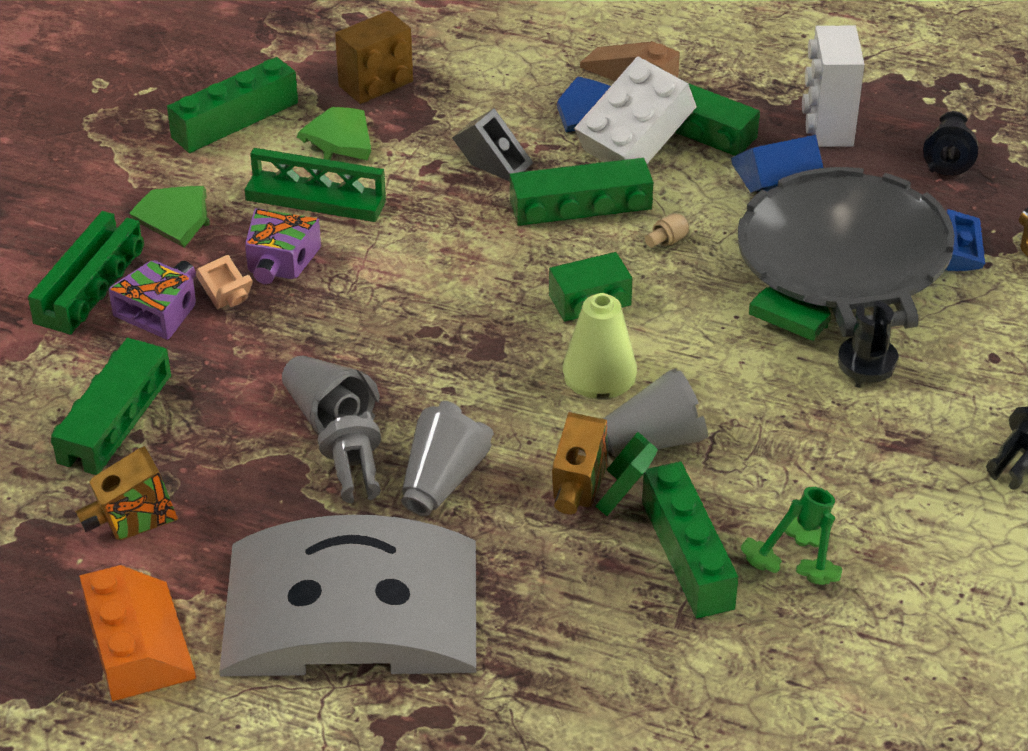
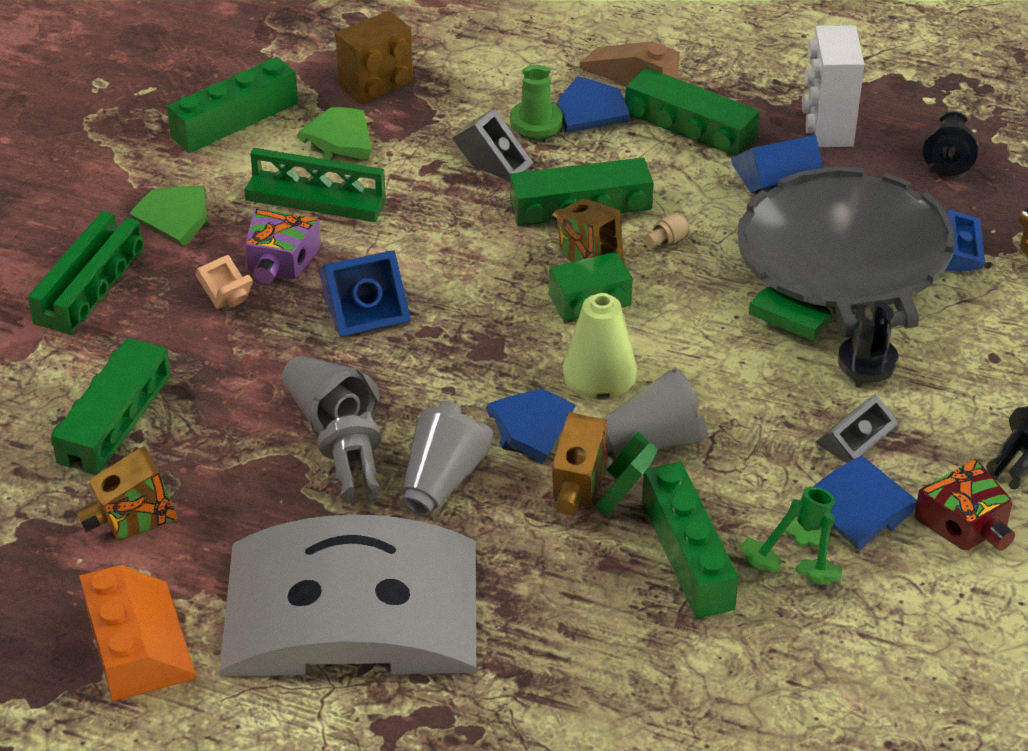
medium lavender torso [109,261,196,340] -> none
white brick [574,56,697,164] -> none
none -> blue slope [318,250,411,337]
none -> blue slope [486,389,576,464]
none -> bright green piece [510,65,563,140]
none -> pearl gold torso [550,199,625,265]
none -> blue slope [813,456,917,551]
none -> dark grey slope [816,393,899,463]
none -> dark red torso [914,459,1015,551]

